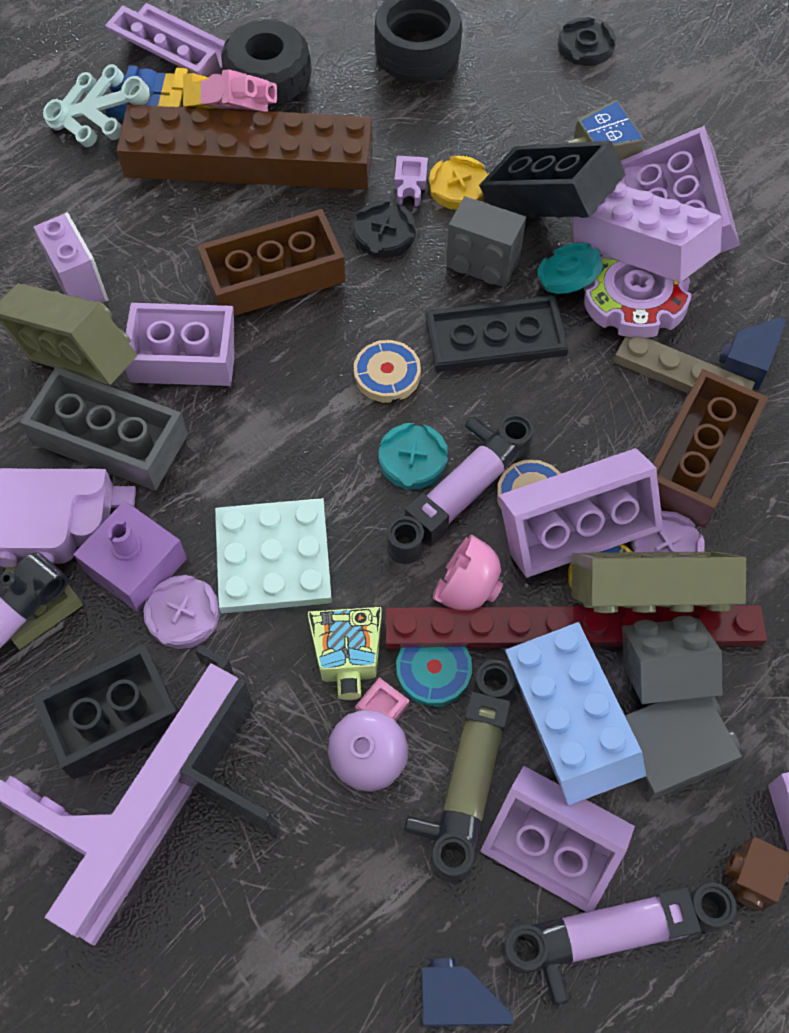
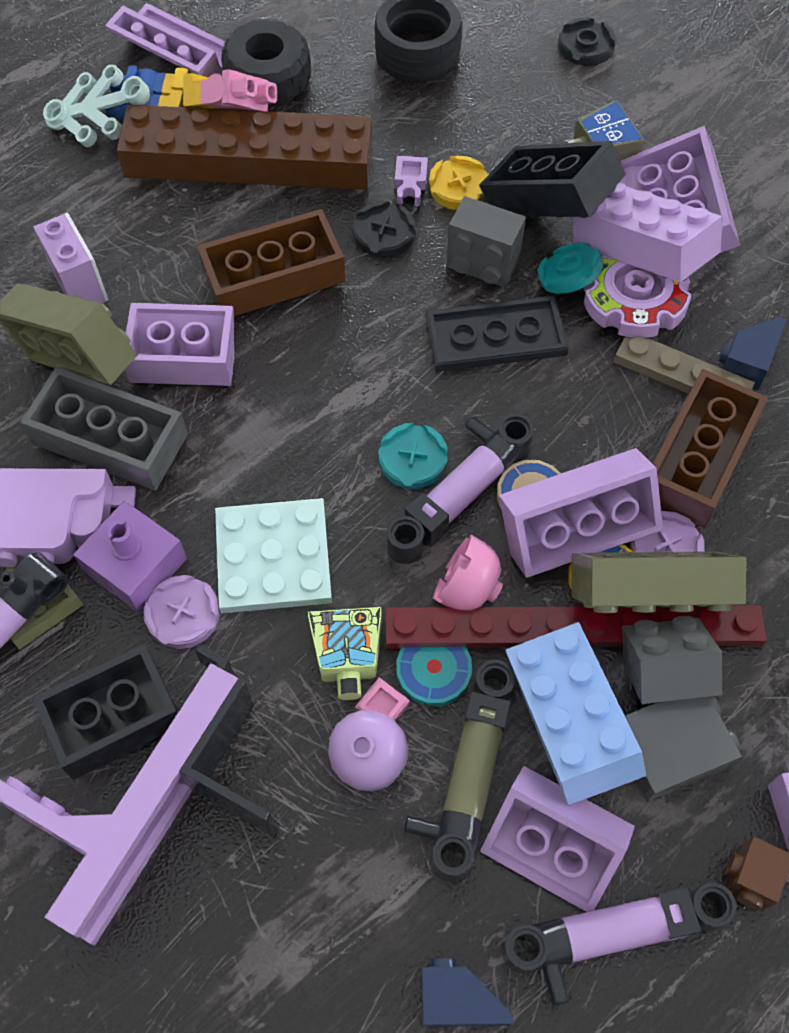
tile [354,340,421,403] -> none

